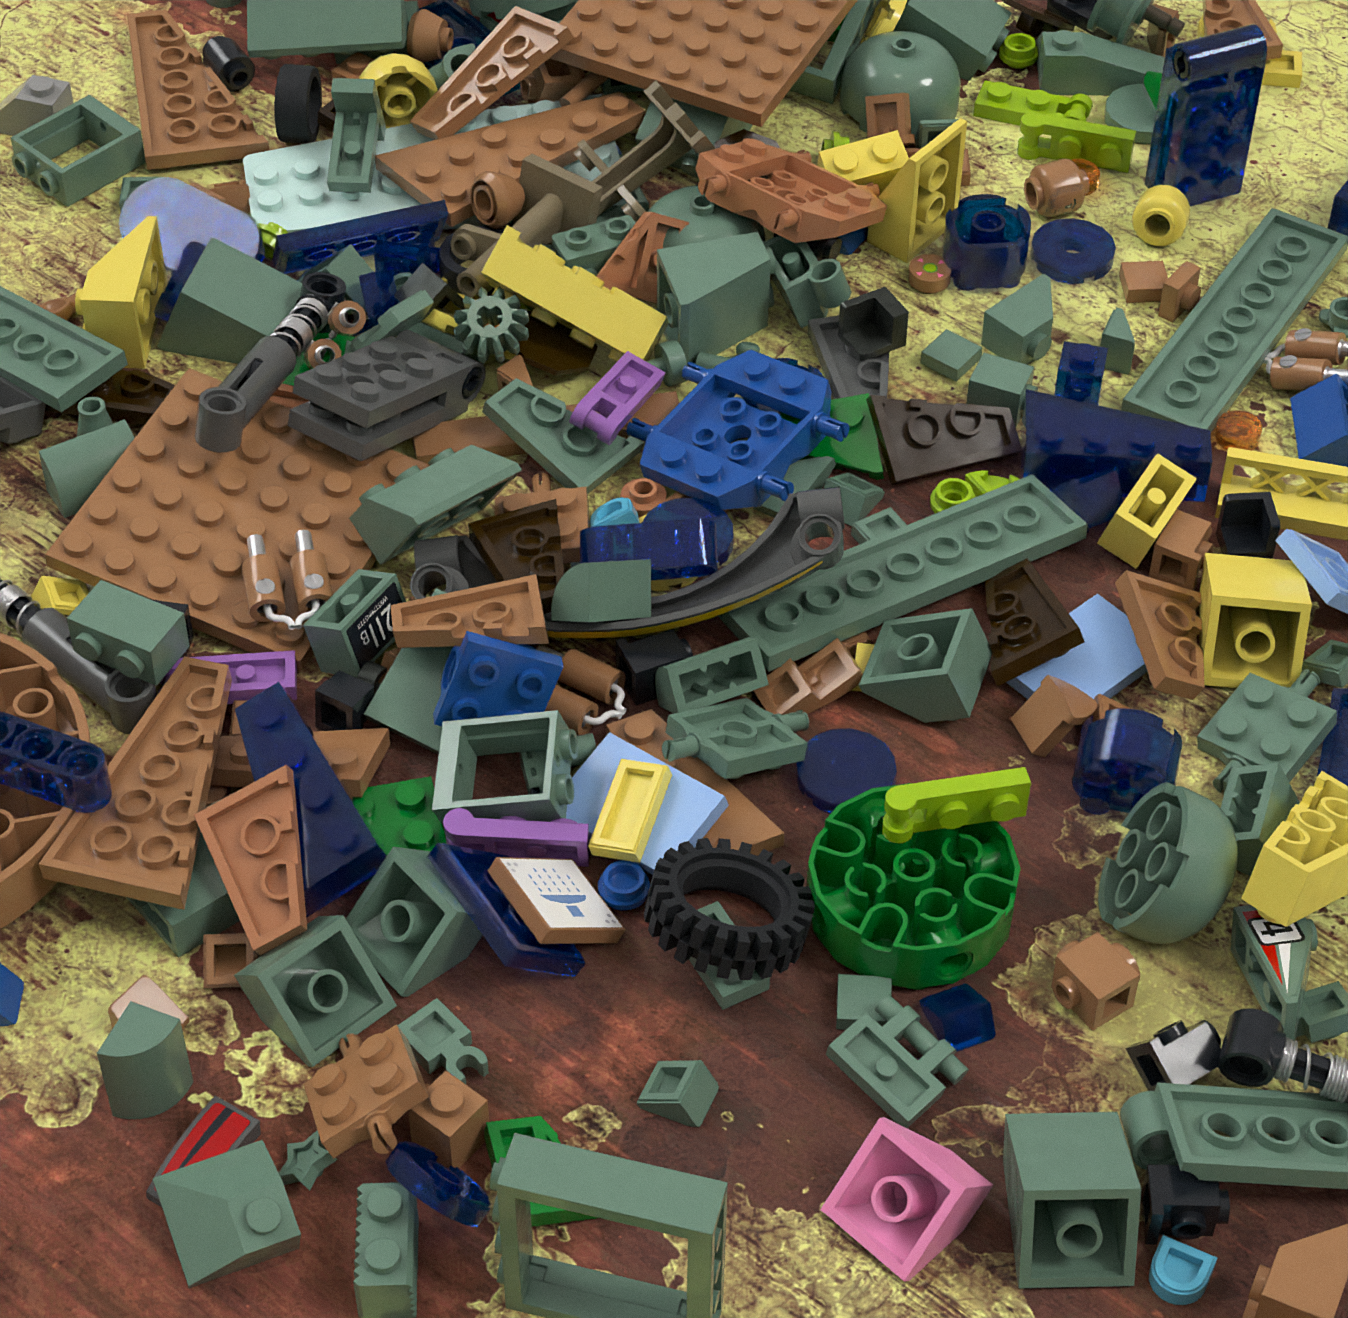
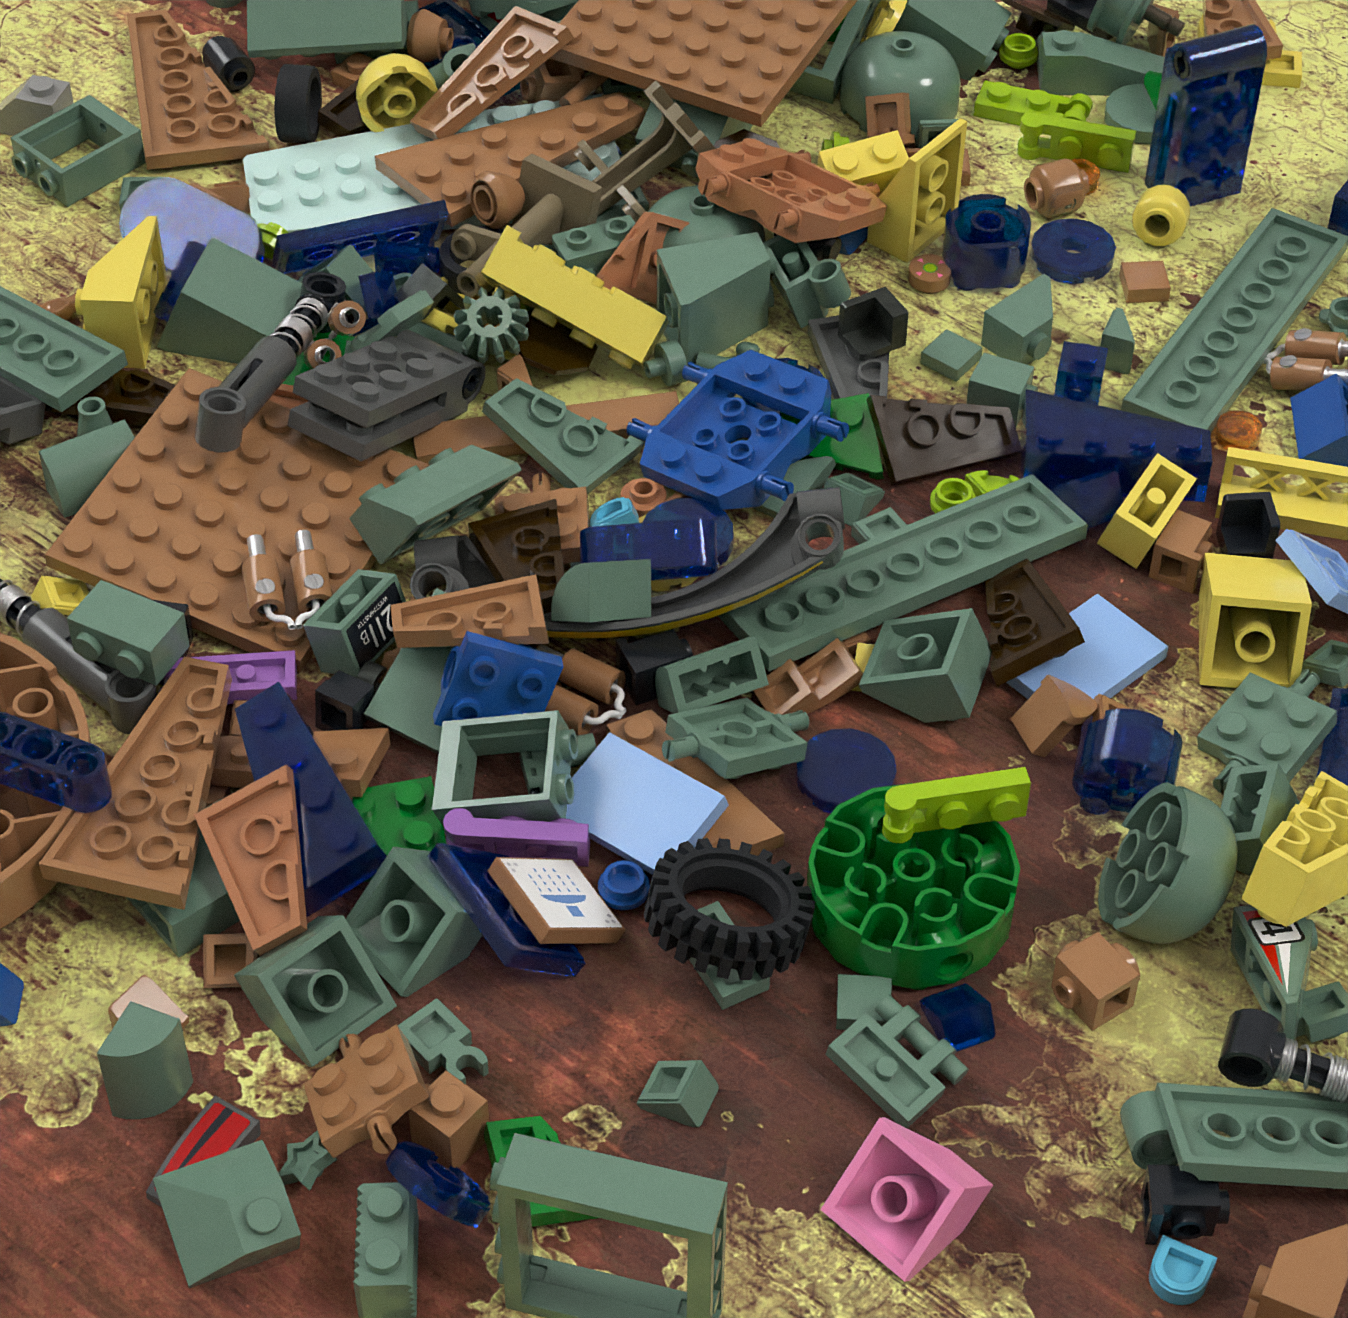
sand green bracket [327,78,386,193] -> none
medium lavender plate [569,351,666,445] -> none
light yellow tile [588,759,672,863] -> none
sand green slope [1003,1112,1141,1288] -> none
medium nougat wing [1115,570,1205,700] -> none
brick [1126,1020,1221,1091] -> none
medium nougat plate [1158,261,1201,323] -> none

